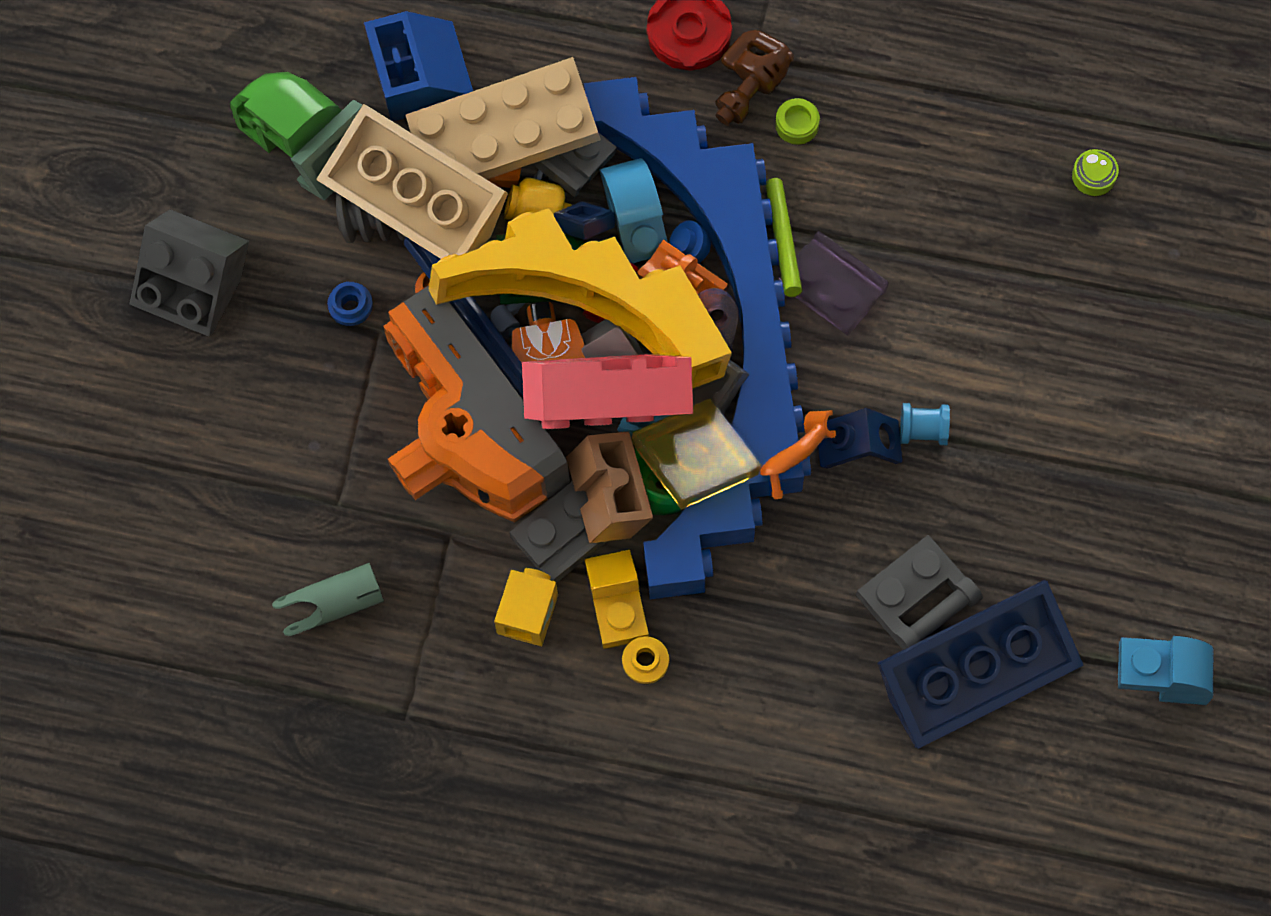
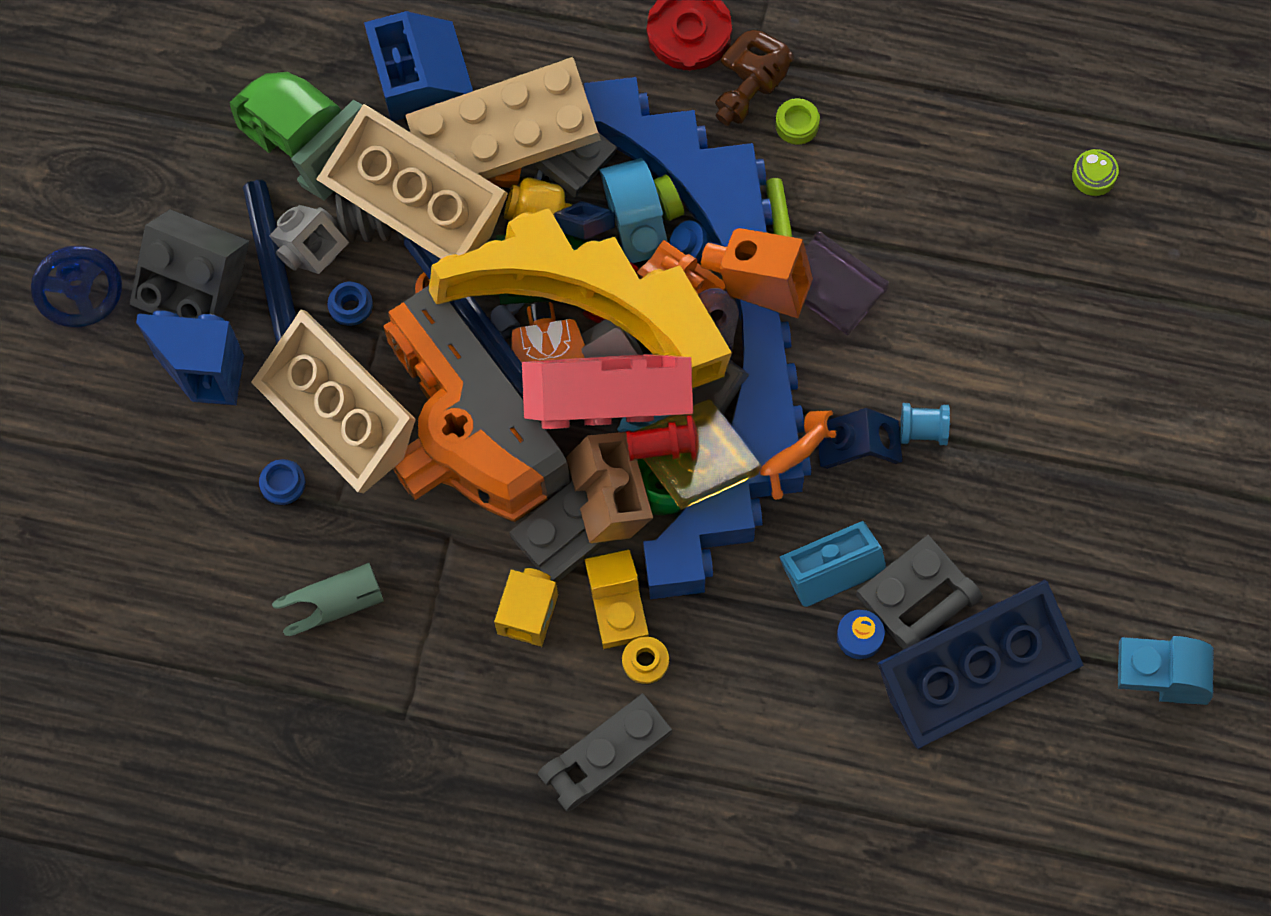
none -> clear blue piece [31,246,122,328]
none -> blue slope [136,311,244,405]
none -> dark blue axle [243,179,296,345]
none -> tan slope [251,310,416,494]
none -> blue plate [259,459,306,505]
none -> light grey brick [269,205,349,274]
none -> dark grey plate [537,693,672,812]
none -> red pin [626,415,699,462]
none -> lime tile [654,174,684,221]
none -> orange torso [701,228,813,318]
none -> dark azure slope [780,521,886,607]
none -> blue tile [837,610,885,659]

